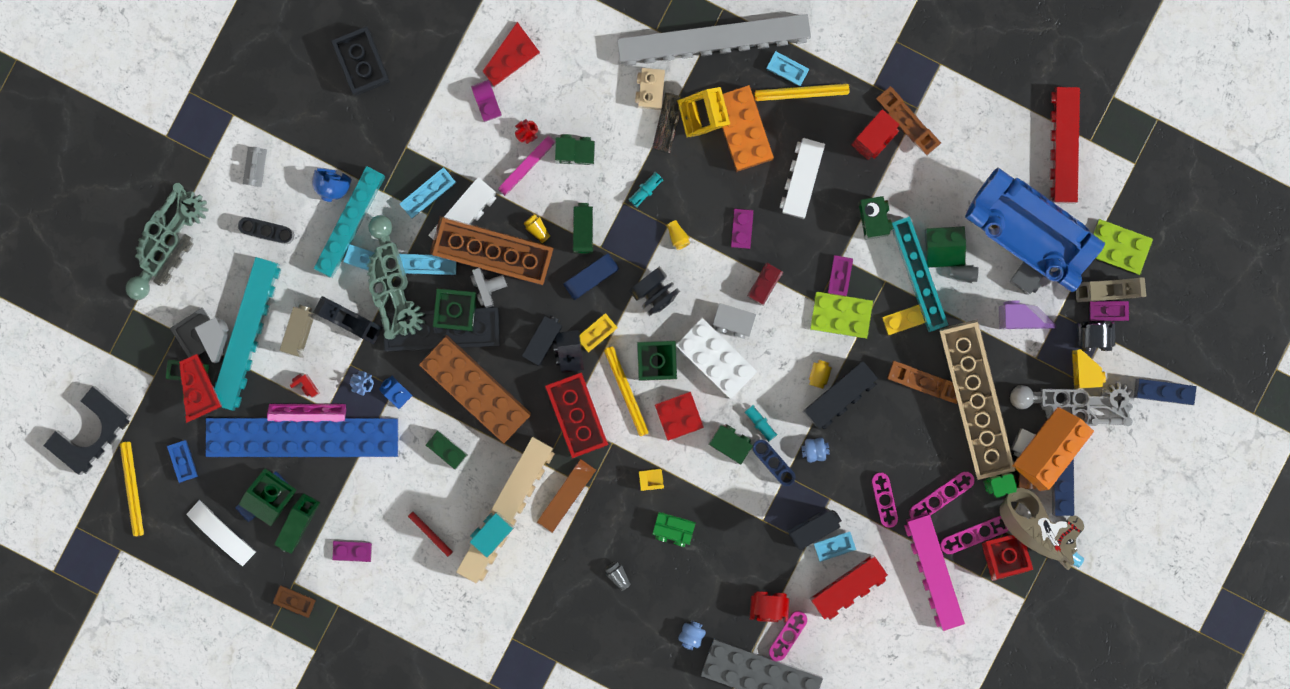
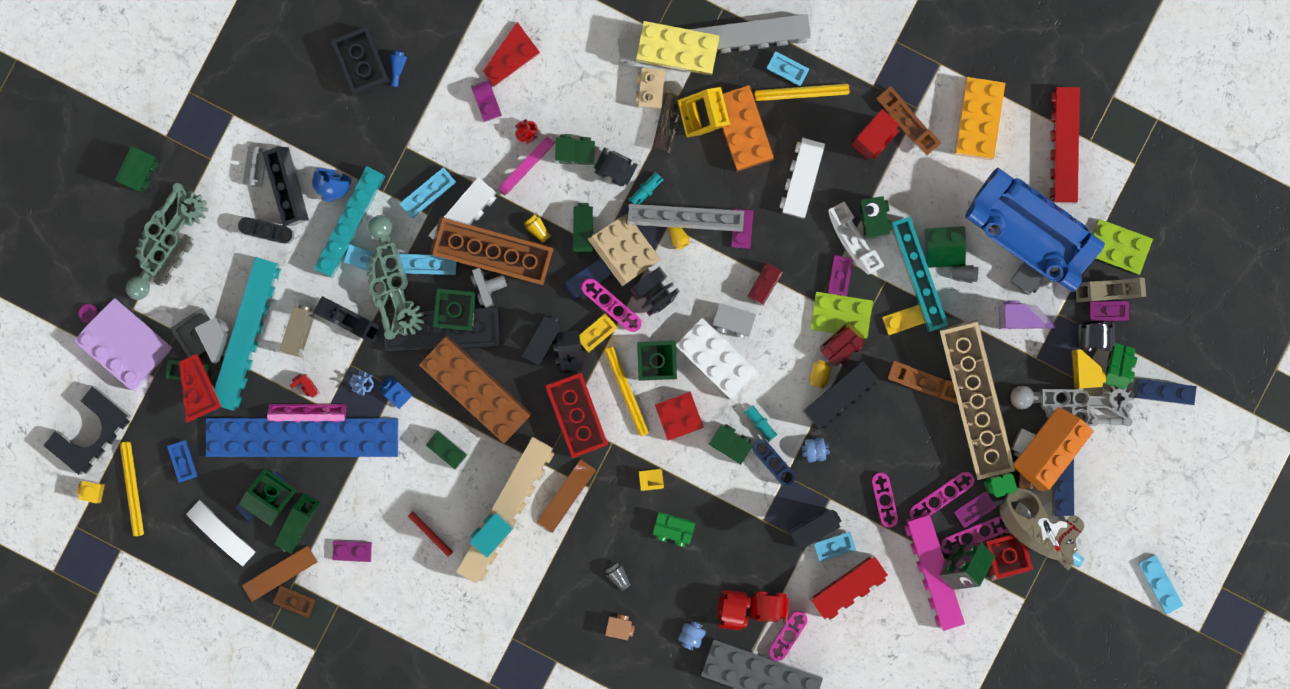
none -> lavender slope [74,298,173,391]
none -> yellow brick [76,480,105,503]
none -> magenta tile [78,304,99,323]
none -> dark green slope [115,146,159,193]
none -> dark orange slope [242,546,318,602]
none -> black brick [262,147,309,226]
none -> blue cone [389,51,408,87]
none -> dark pink beam [581,277,642,332]
none -> tan plate [588,214,661,286]
none -> black brick [594,147,638,187]
none -> nougat brick [605,614,635,640]
none -> light grey plate [628,204,744,232]
none -> light yellow brick [636,21,719,76]
none -> red brick [717,589,751,631]
none -> dark red brick [820,321,864,366]
none -> white slope [828,202,885,275]
none -> dark green brick [939,542,996,590]
none -> light orange brick [954,77,1005,161]
none -> magenta plate [954,491,996,528]
none -> green brick [1105,343,1138,389]
none -> medium azure plate [1138,555,1184,615]

